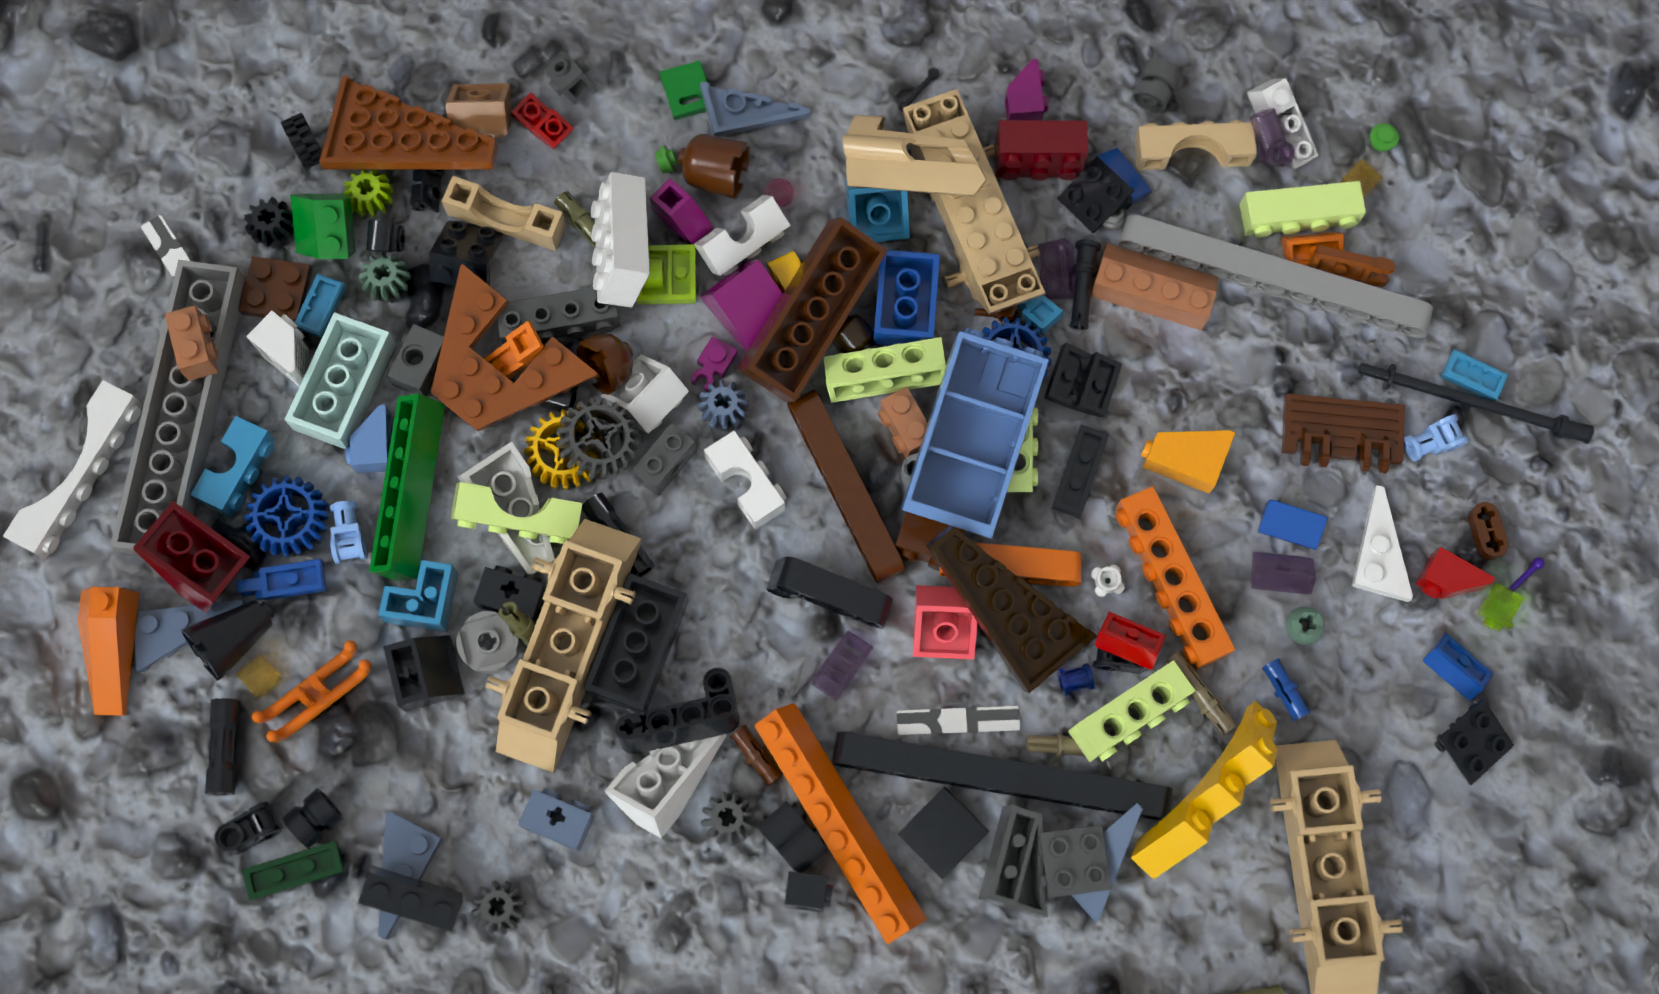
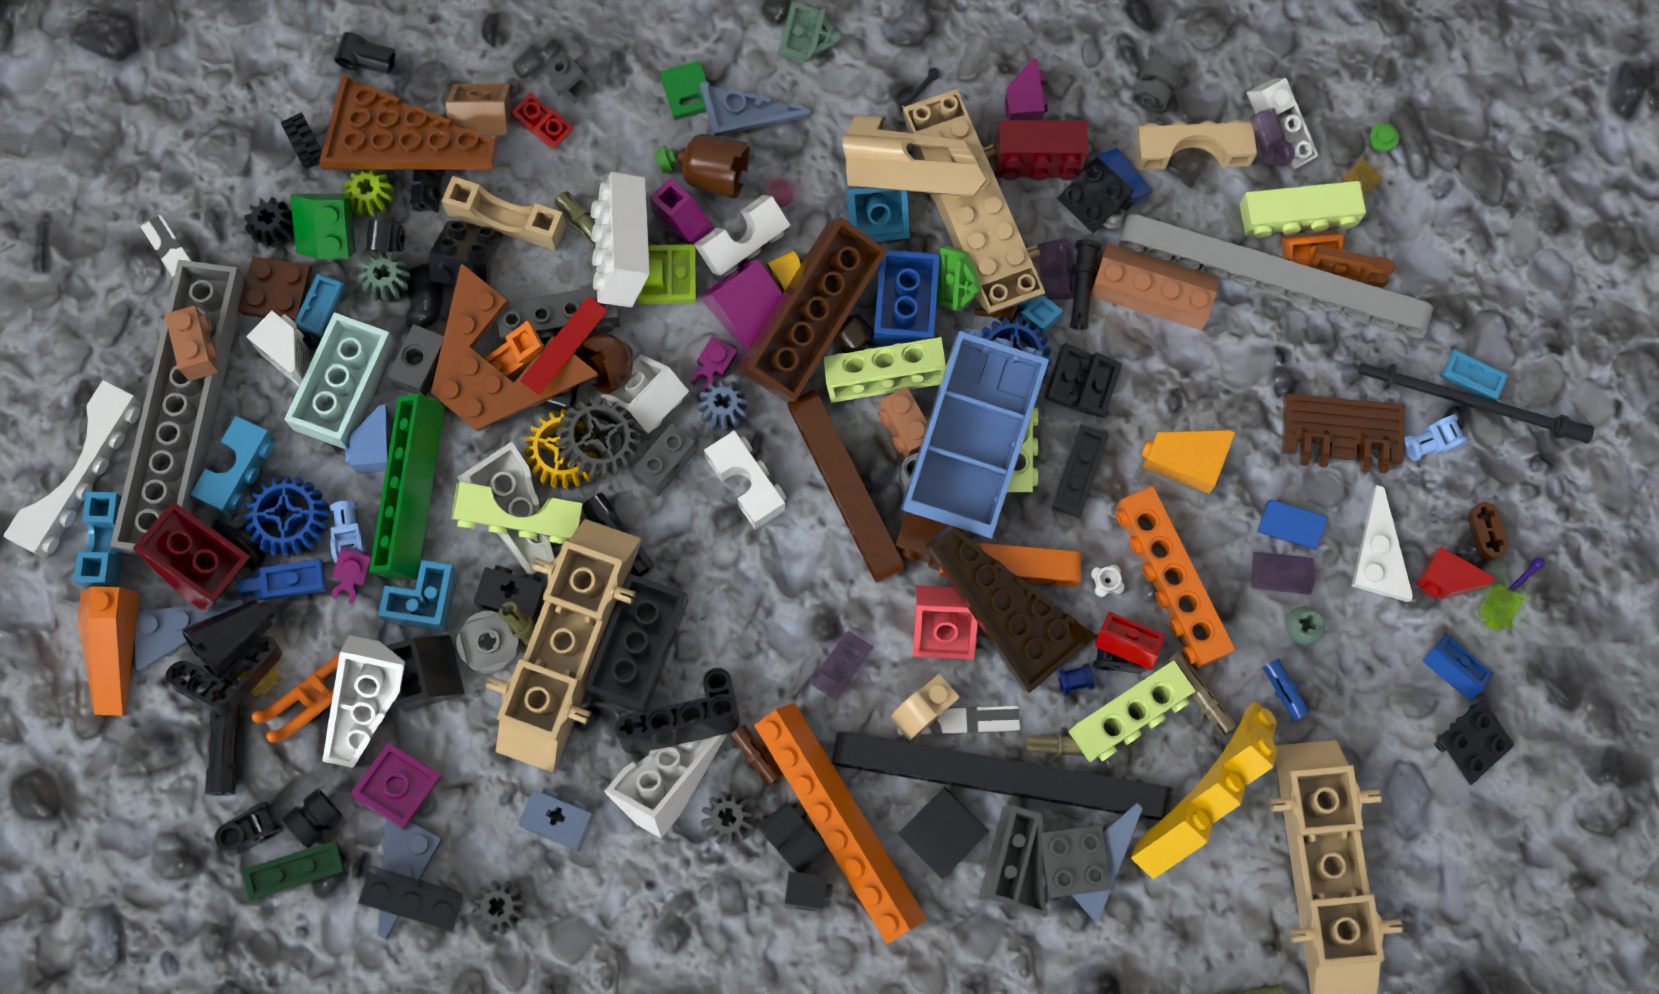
black beam [766,556,894,629] -> none
none -> dark azure arch [73,491,122,589]
none -> black beam [165,636,282,715]
none -> white wedge [322,635,405,768]
none -> magenta plate [332,546,372,604]
none -> black piece [334,32,396,75]
none -> magenta plate [351,742,441,830]
none -> red sticker [520,297,607,395]
none -> sand green slope [777,1,842,62]
none -> tan brick [890,674,960,743]
none -> bright green slope [936,246,981,311]

